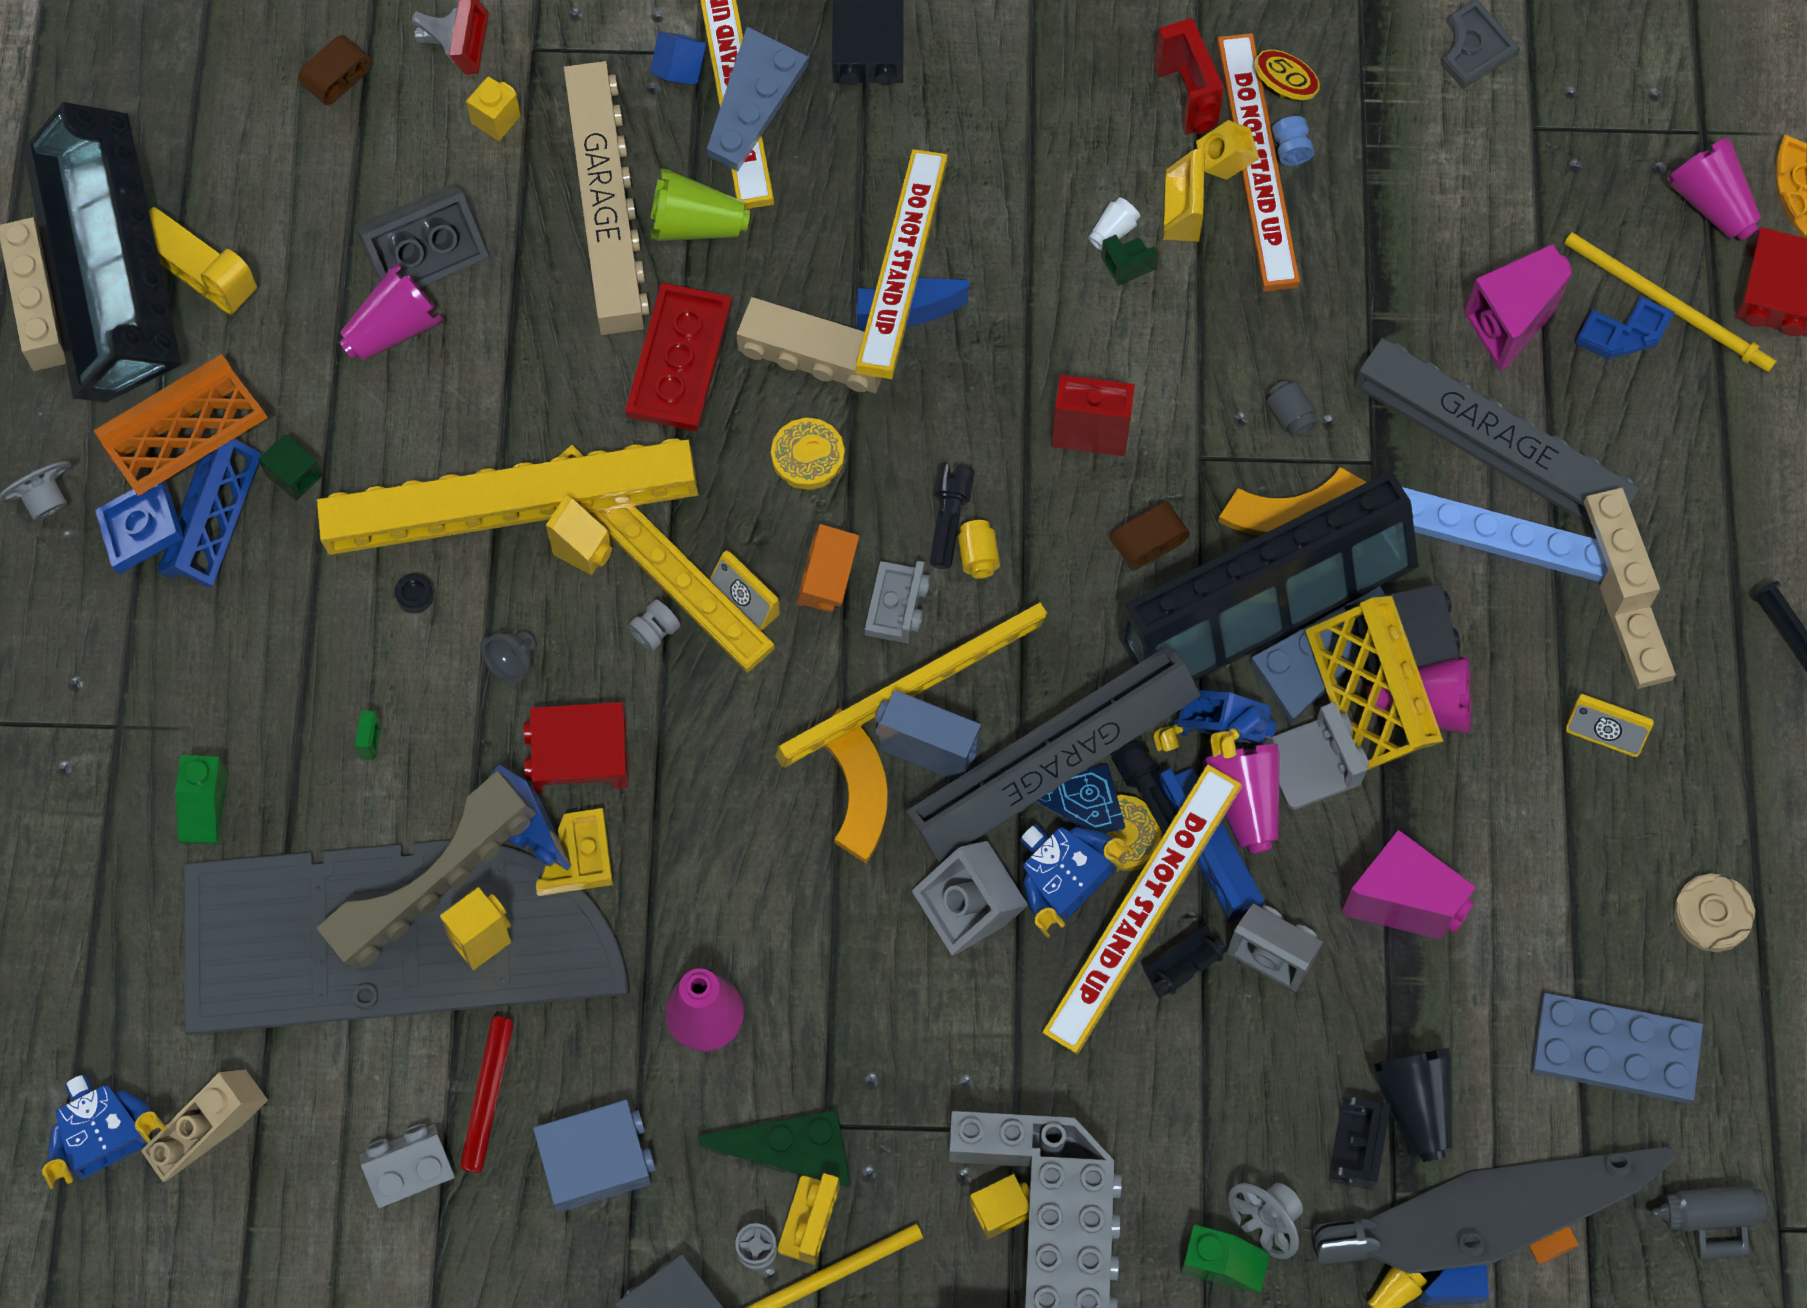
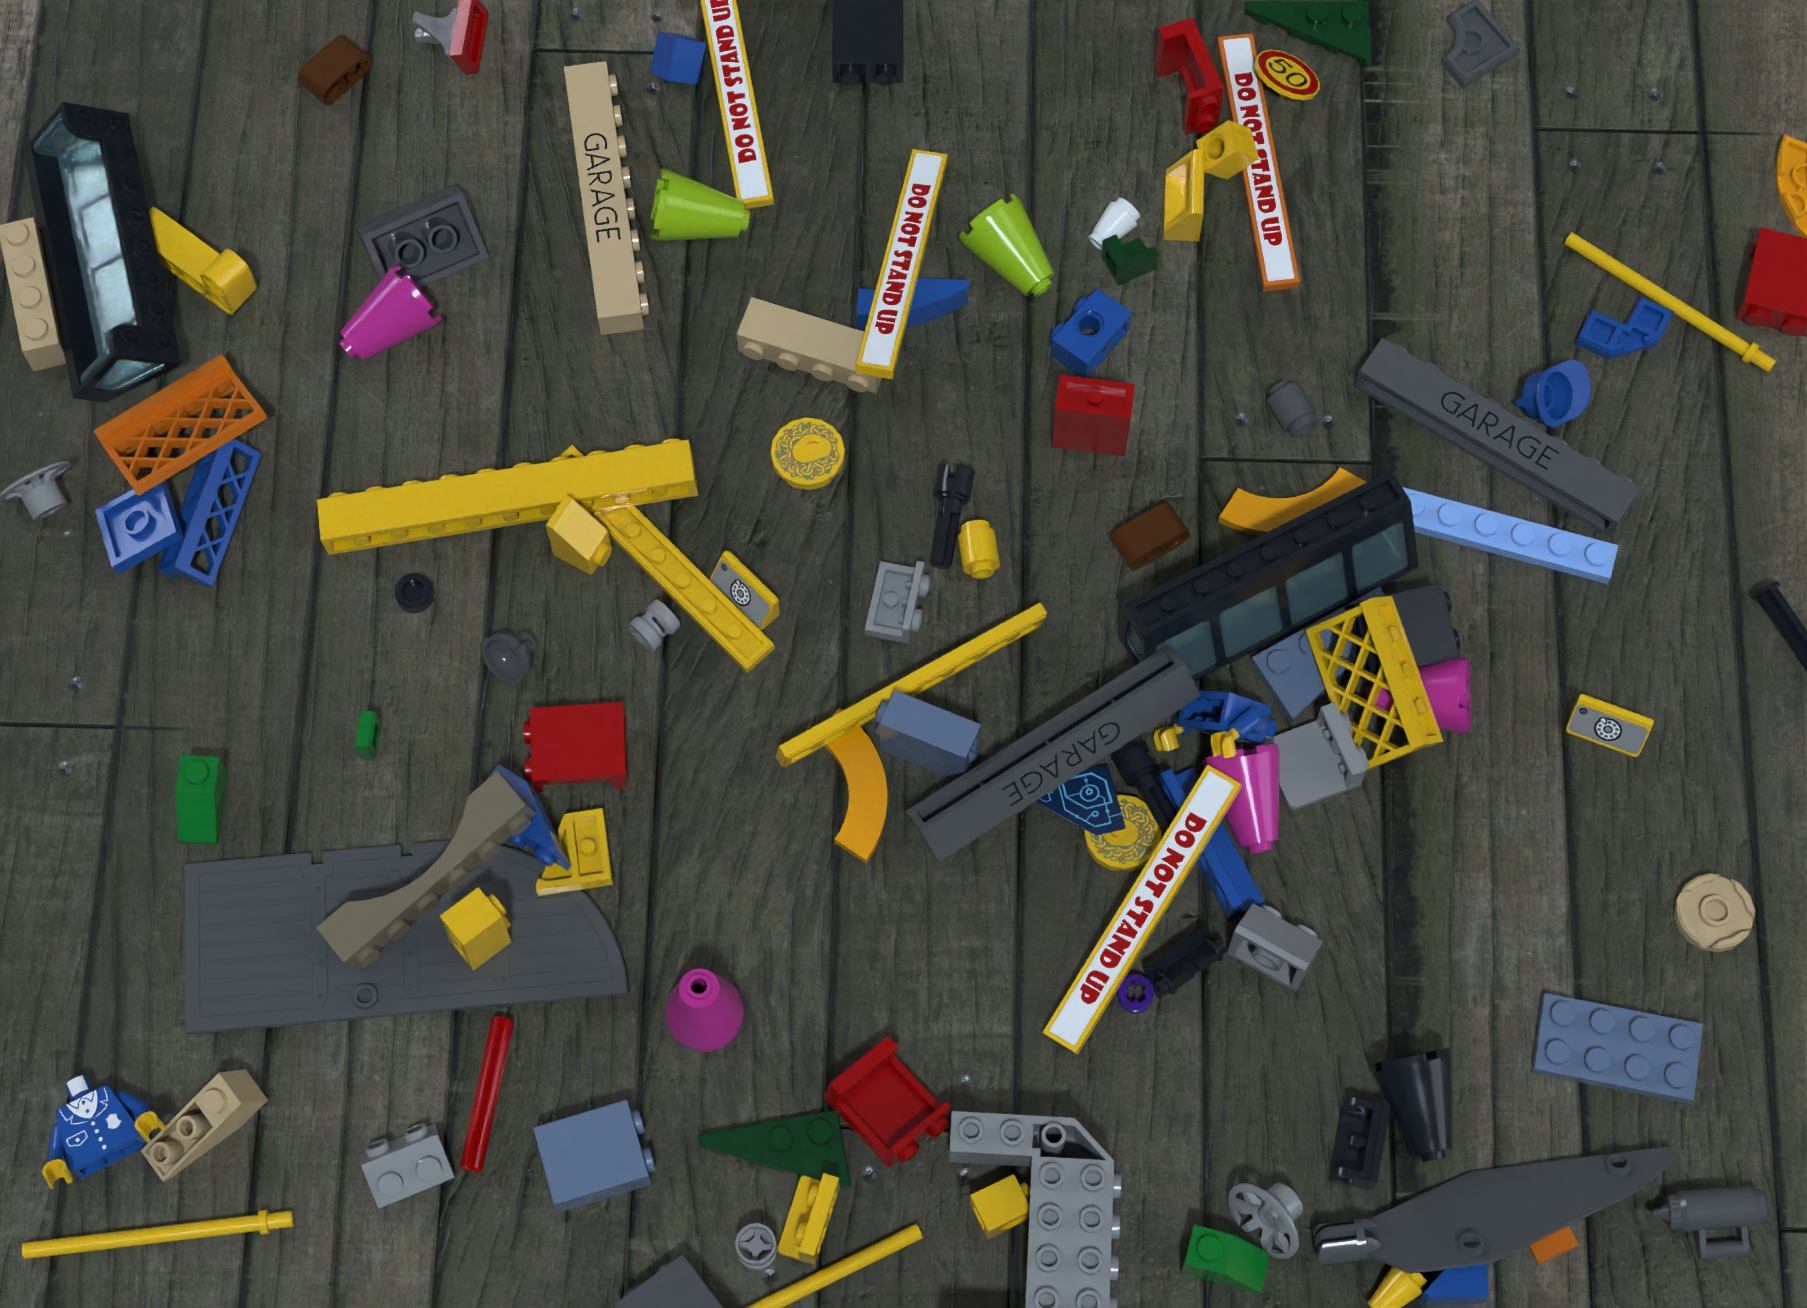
dark green panel [258,435,323,501] -> none
yellow brick [466,76,521,141] -> none
red plate [625,282,733,432] -> none
sand blue wing [707,27,809,171] -> none
orange hinge [796,524,859,612] -> none
light grey slope [912,841,1028,955] -> none
blue torso [1020,825,1134,938] -> none
medium blue wheel [1272,116,1315,166] -> none
dark pink slope [1342,830,1476,940] -> none
dark pink slope [1464,244,1572,372] -> none
tan bracket [1584,487,1676,689] -> none
dark pink cone [1666,137,1762,241] -> none
none -> yellow bar [22,1209,294,1259]
none -> red panel [824,1036,953,1168]
none -> lime cone [958,193,1054,297]
none -> blue brick [1050,288,1132,378]
none -> dark purple bush [1117,974,1154,1014]
none -> dark green wing [1244,1,1372,67]
none -> blue piece [1515,360,1591,428]

